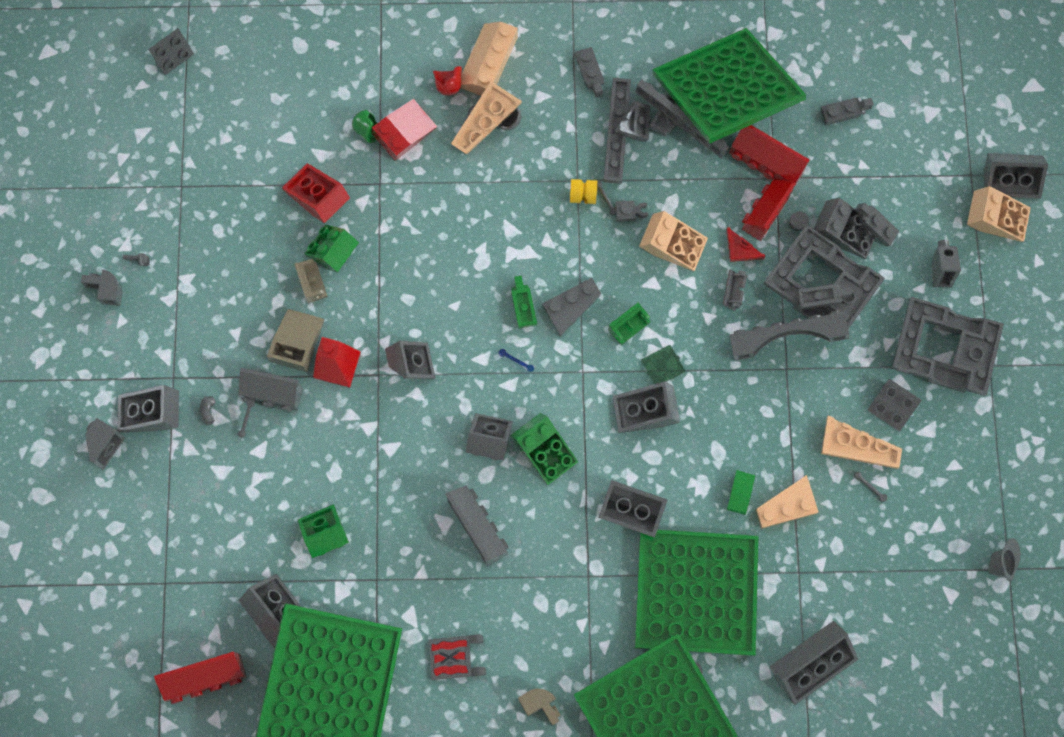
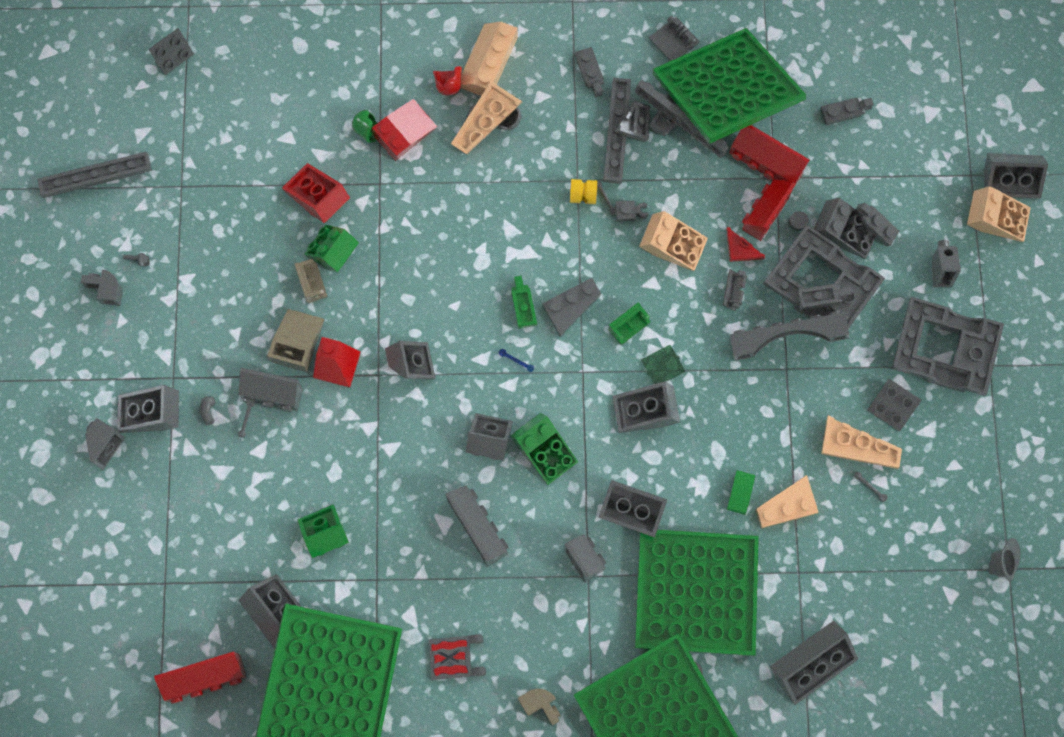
none -> dark grey plate [37,151,152,198]
none -> dark grey slope [563,534,606,583]
none -> dark grey hinge [649,16,700,61]

